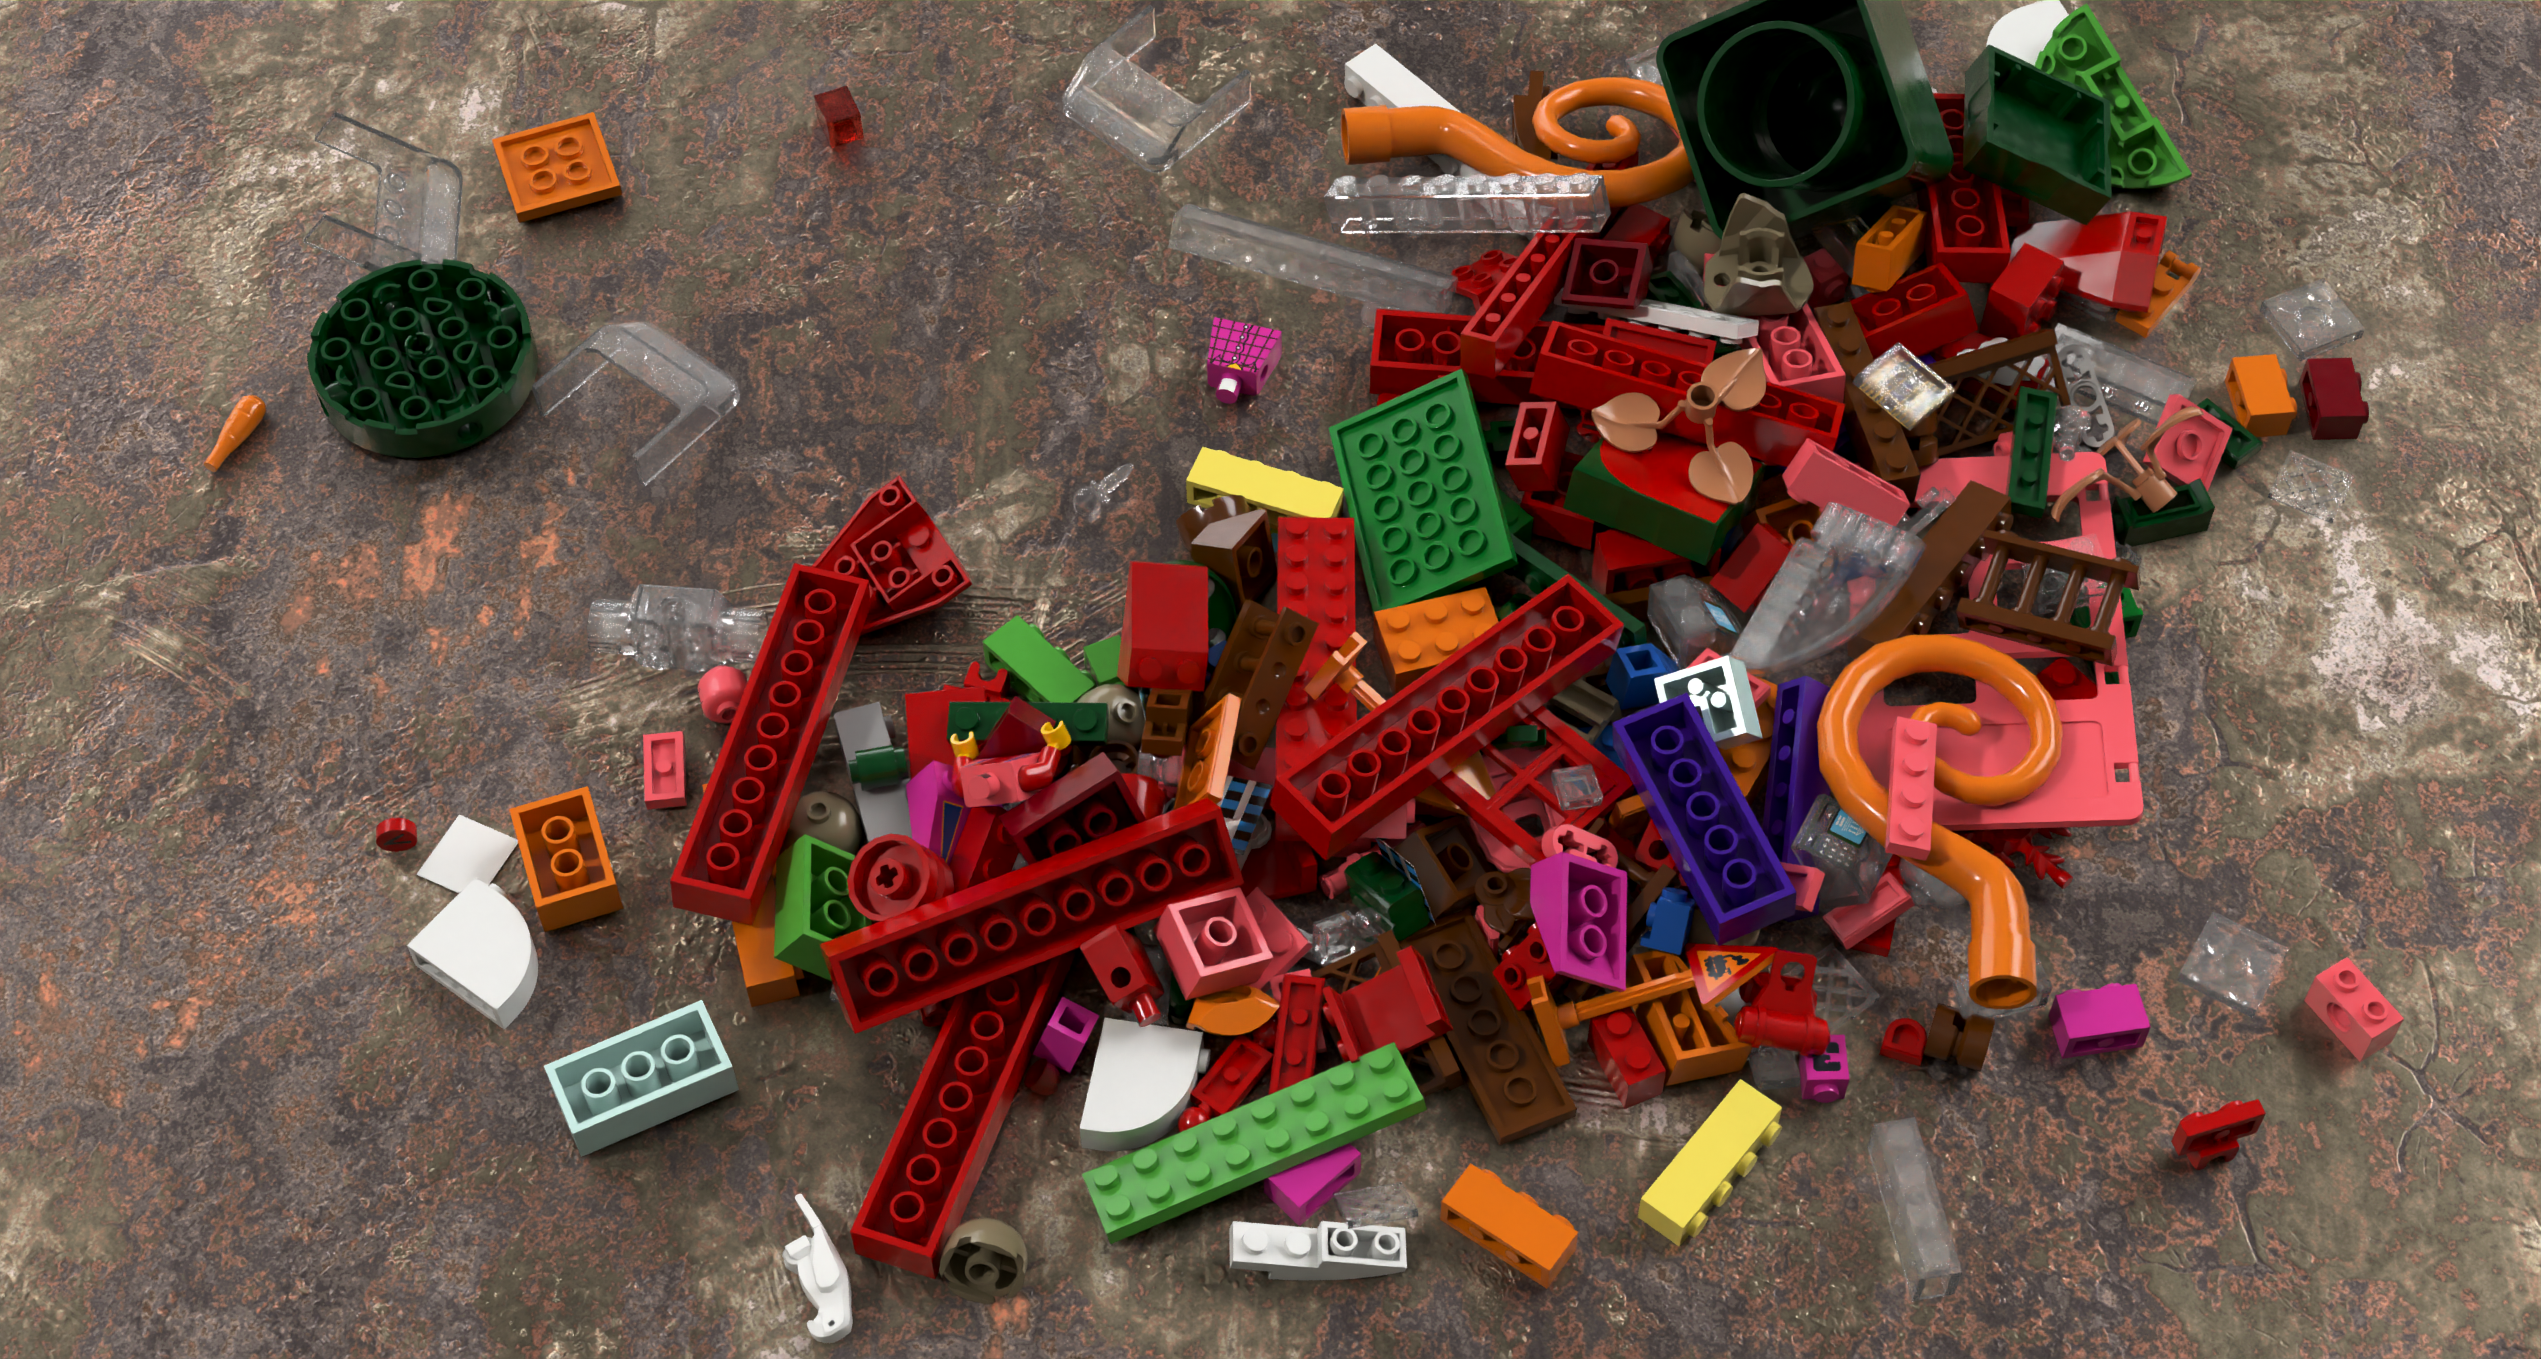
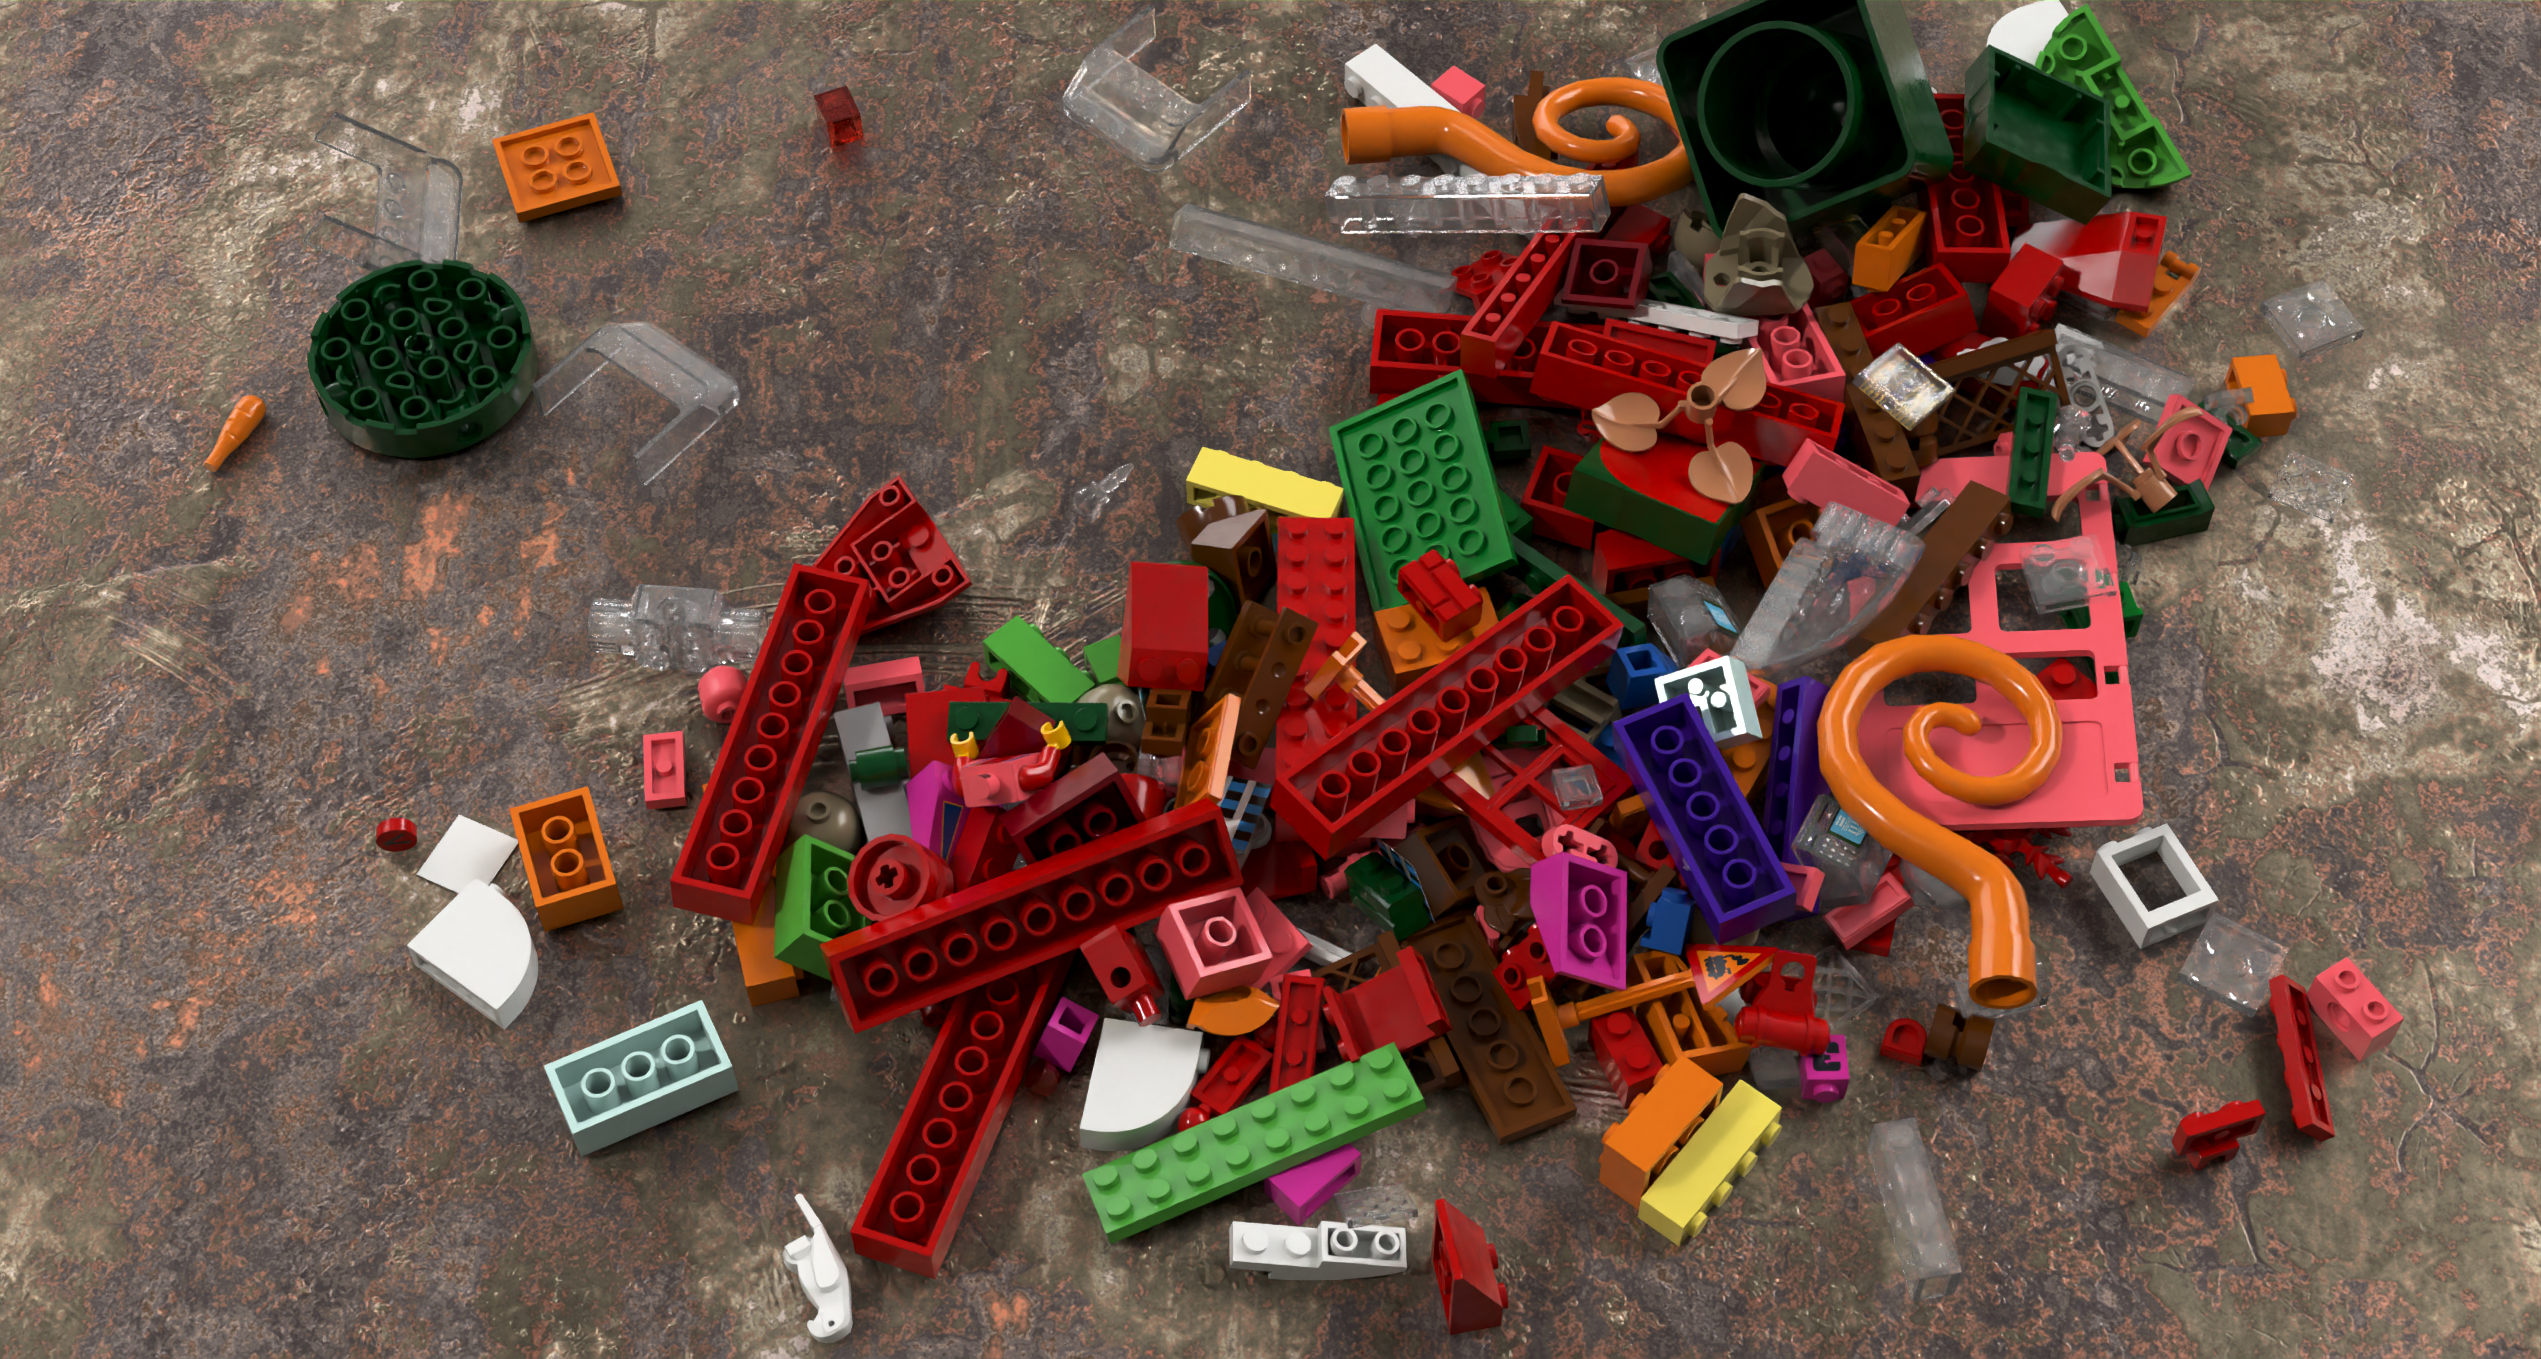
dark tan cylinder [939,1217,1028,1304] -> none
dark pink torso [1207,317,1282,404] -> none
clear plate [1312,907,1381,964] -> none
orange brick [1440,1163,1578,1289] -> none
red brick [1505,402,1570,491] -> none
red brick [1709,523,1802,613] -> none
coral plate [1885,716,1937,861] -> none
reddish brown fence [1956,529,2141,666] -> none
dark pink brick [2048,983,2151,1059] -> none
dark red brick [2299,358,2369,440] -> none
none -> coral brick [843,656,925,716]
none -> red brick [1397,549,1483,643]
none -> coral brick [1431,65,1486,119]
none -> red slope [1431,1198,1508,1335]
none -> orange brick [1598,1055,1723,1210]
none -> white window [2090,823,2219,949]
none -> clear tile [2203,387,2254,425]
none -> red plate [2268,974,2335,1142]

